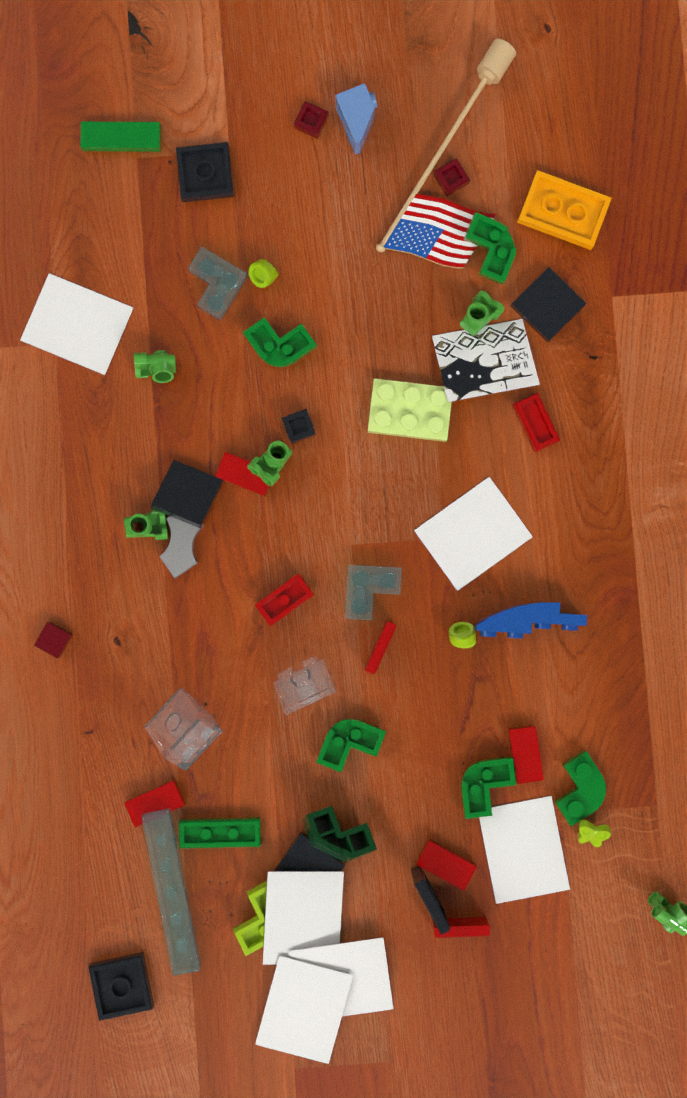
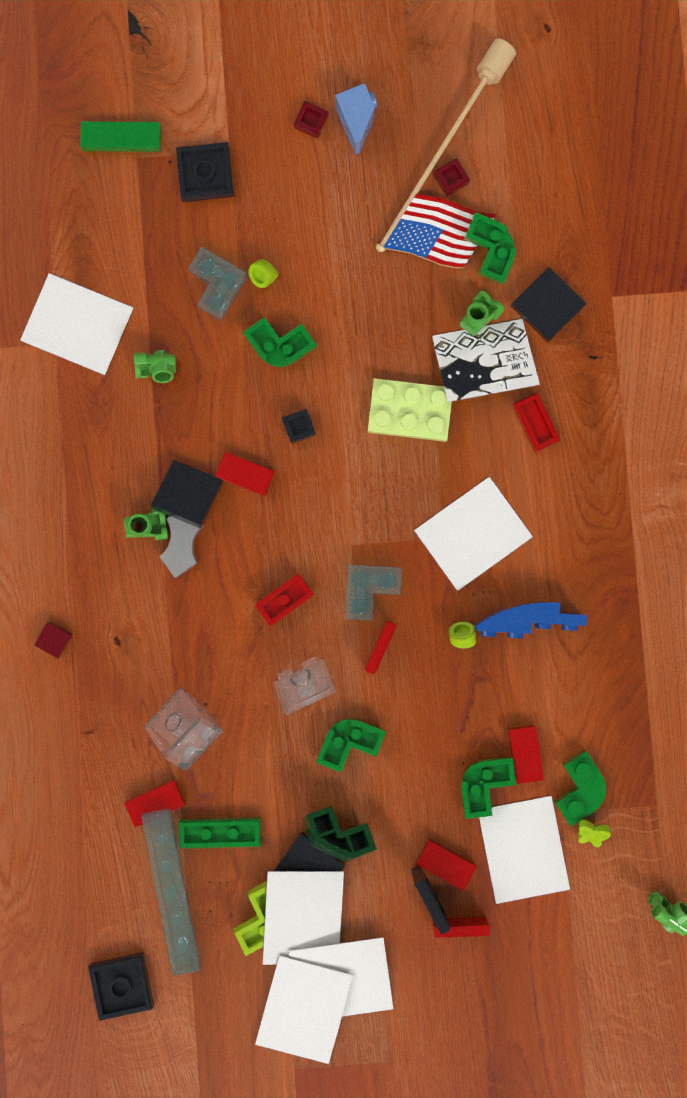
bright green plate [247,441,292,486] -> none
light orange plate [517,170,612,250] -> none

